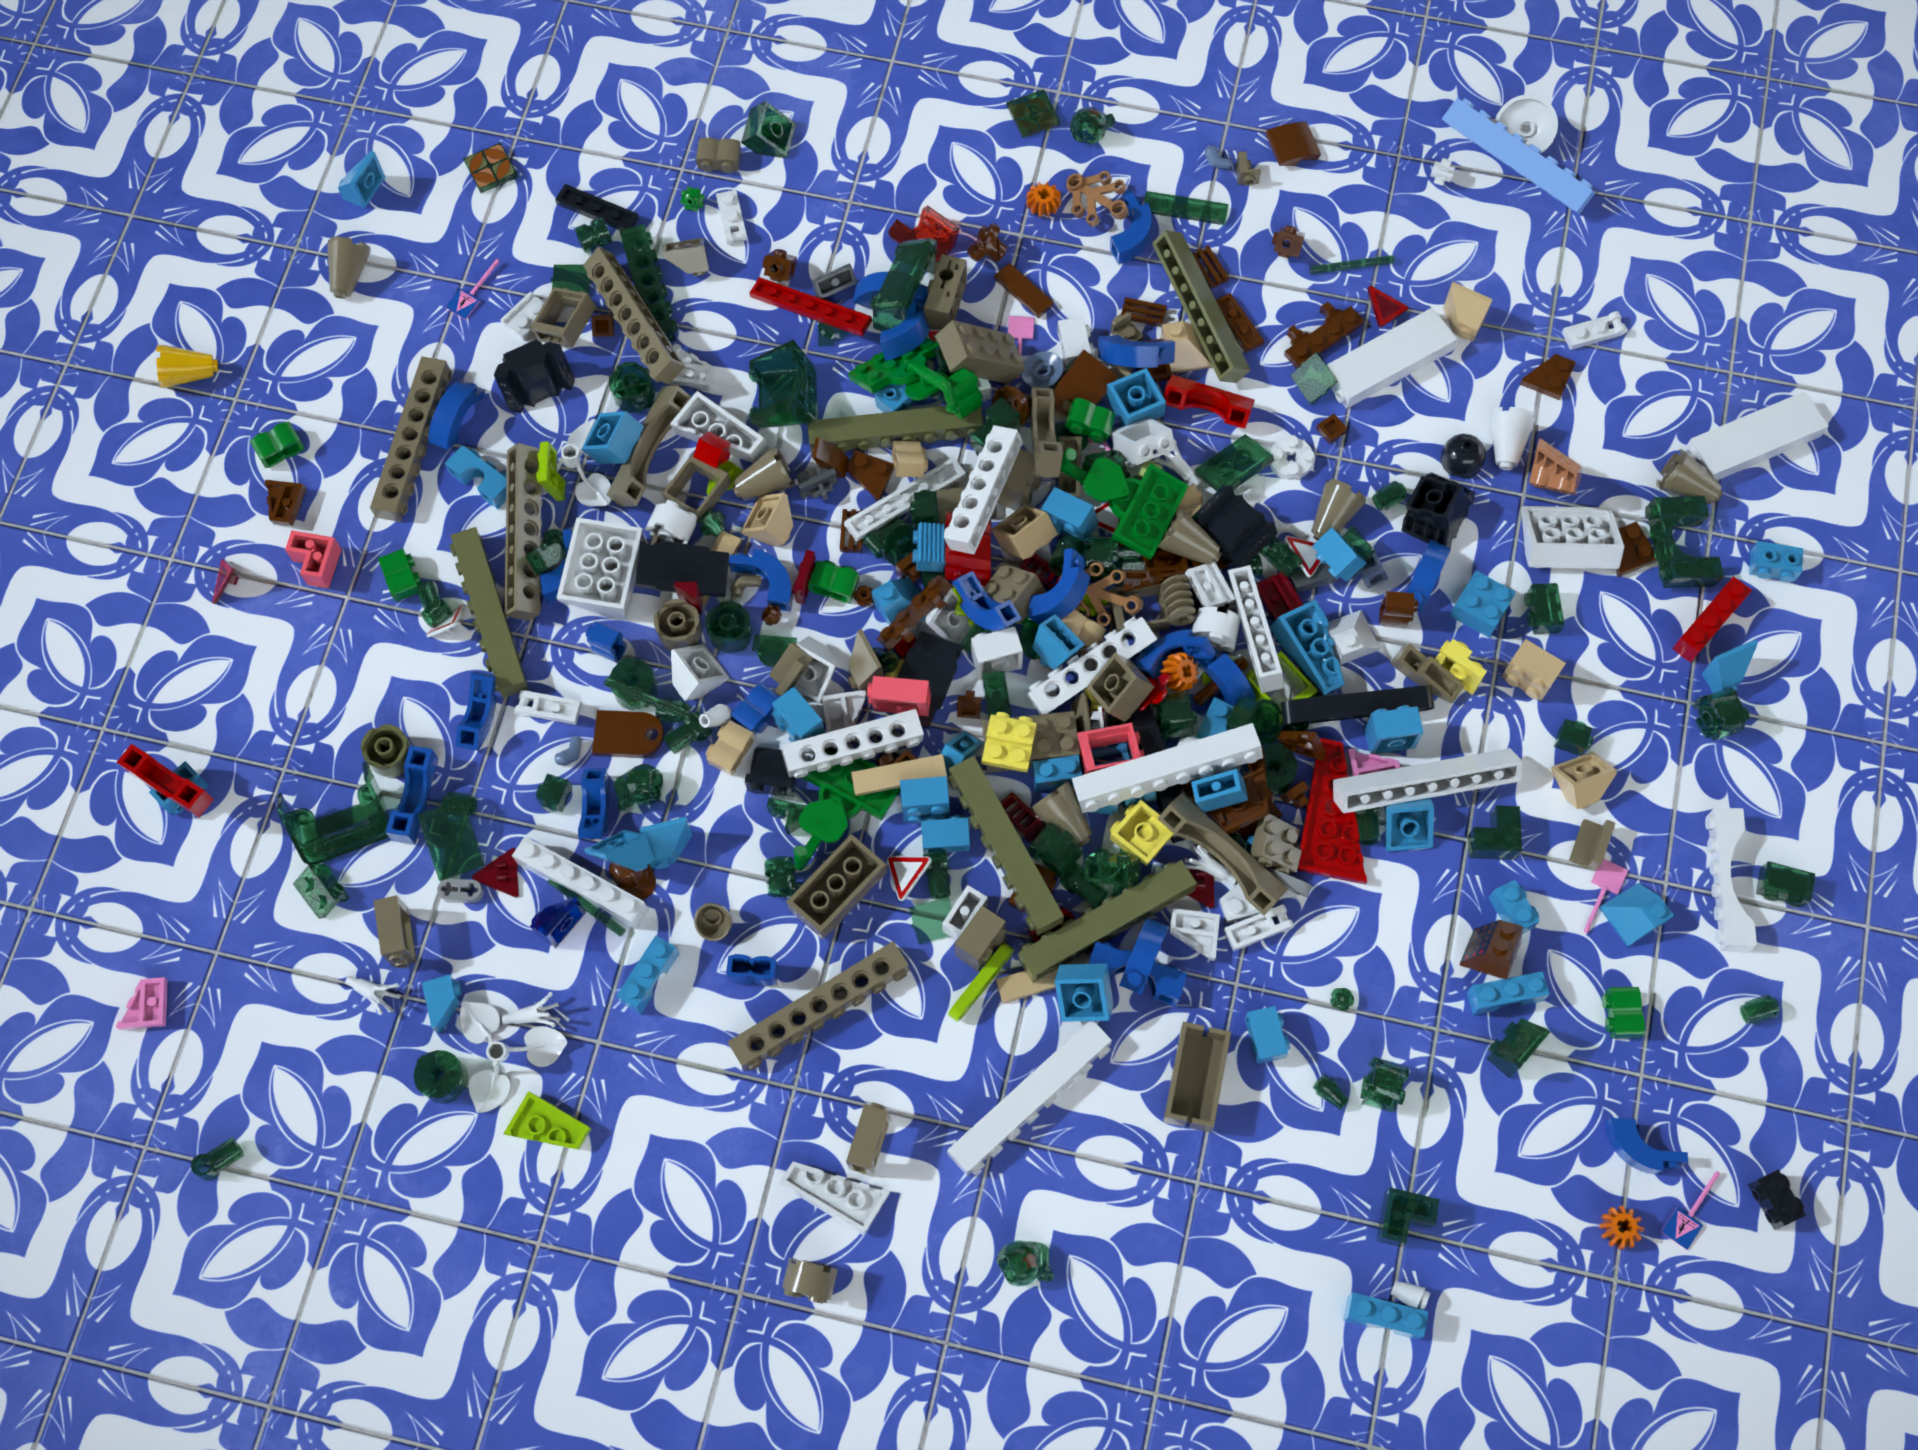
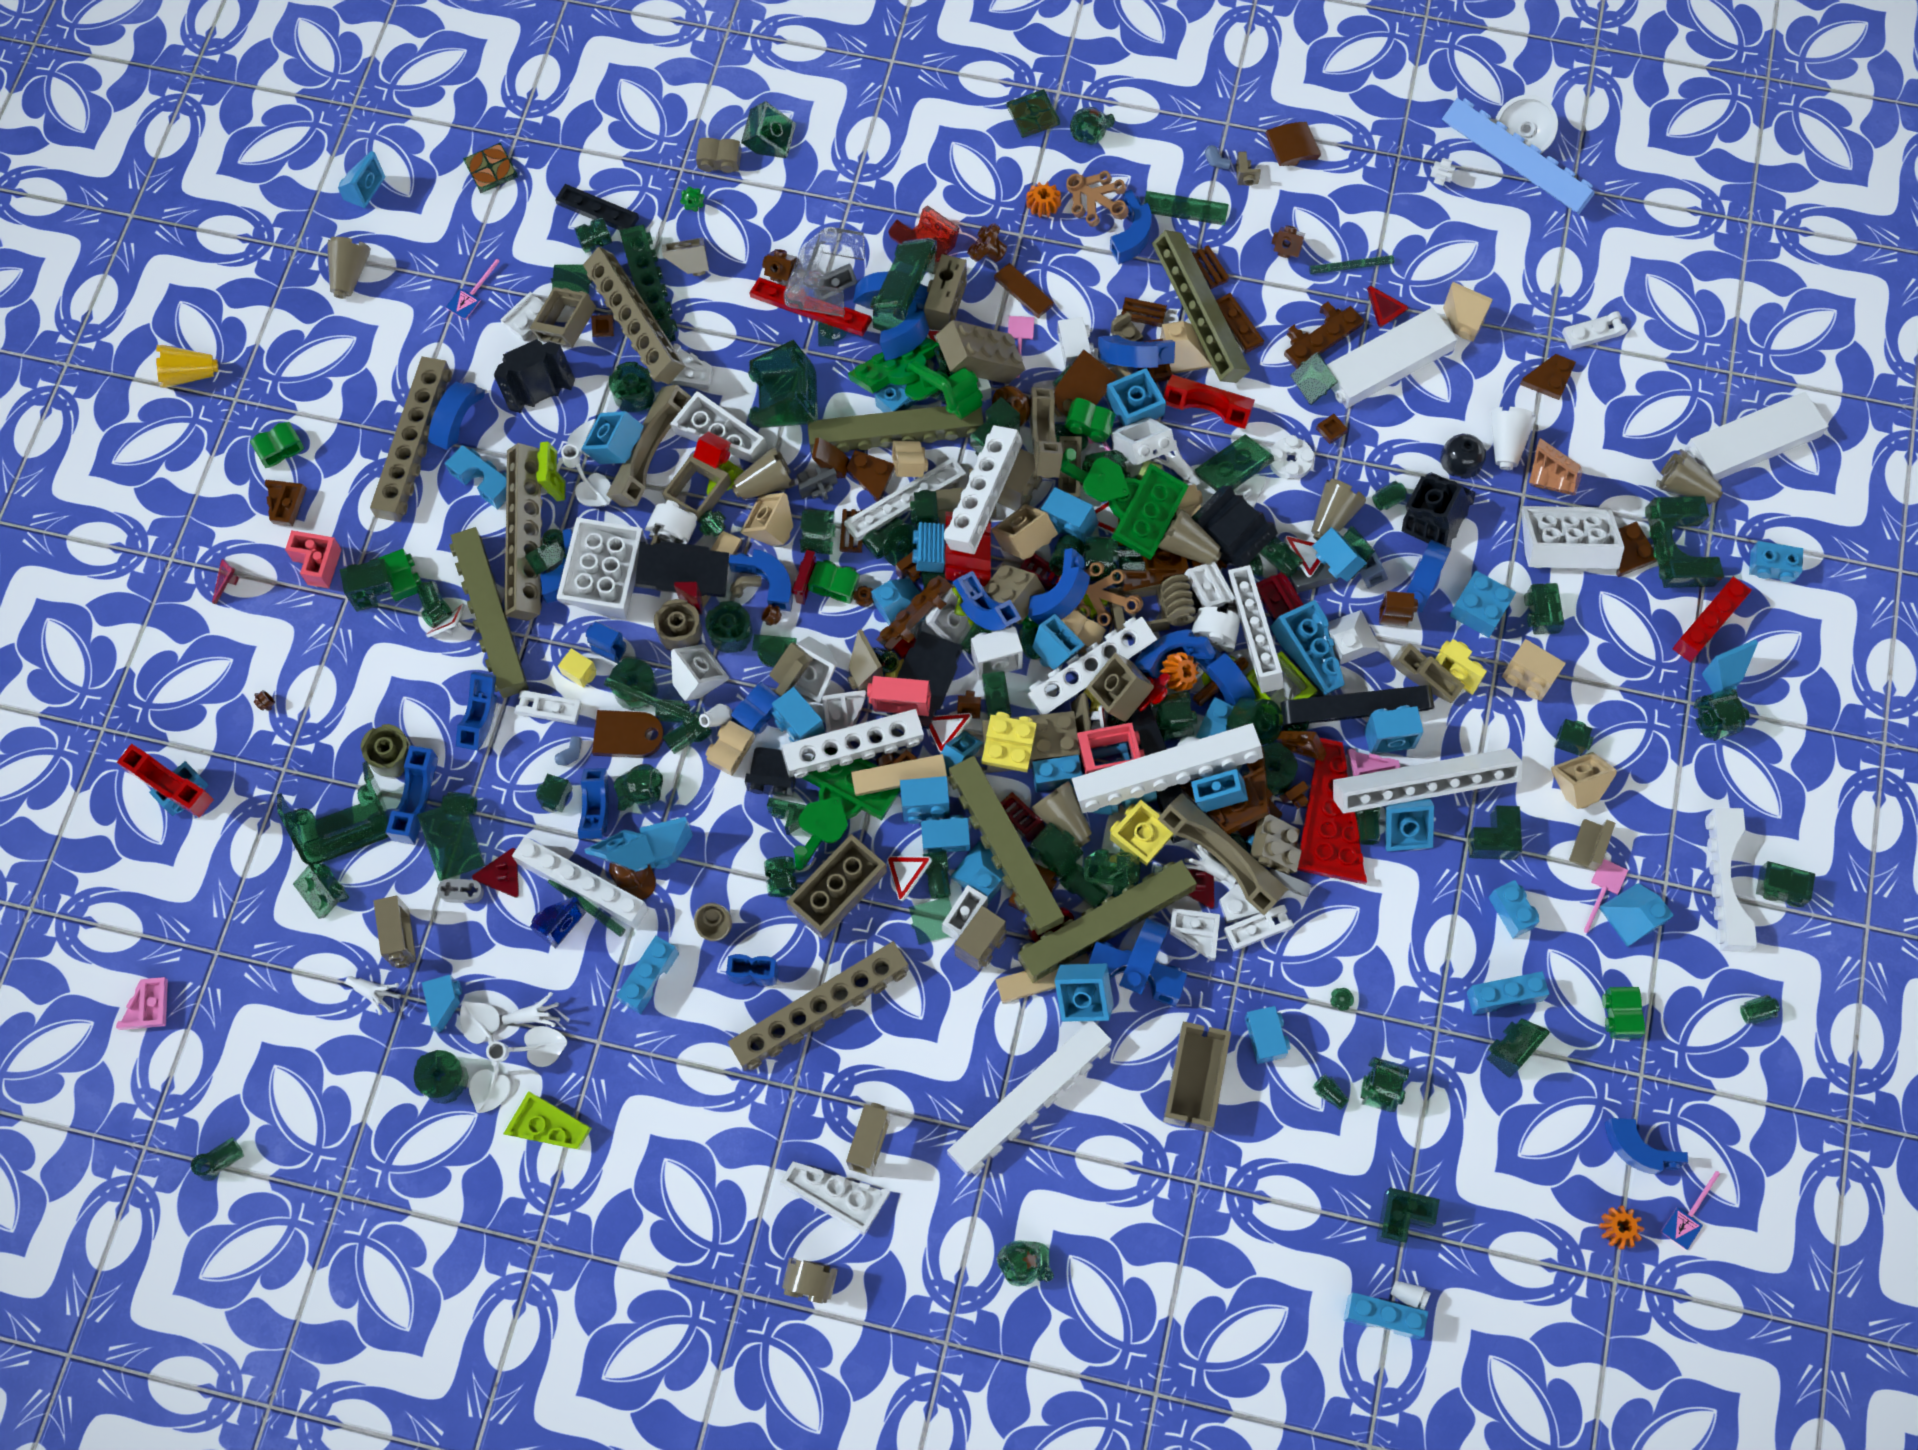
white plate [716,190,748,244] -> none
lime beam [948,943,1014,1022] -> none
sand blue dish [1021,351,1064,388] -> none
reddish brown slope [1459,920,1523,979] -> none
black brick [1748,1169,1806,1230] -> none
none -> reddish brown plate [253,690,275,711]
none -> clear green brick [340,558,395,612]
none -> light yellow brick [558,648,597,688]
none -> clear windscreen [784,227,865,317]
none -> clear green brick [800,509,836,555]
none -> piece [929,713,972,753]
none -> dark azure slope [950,841,1005,904]

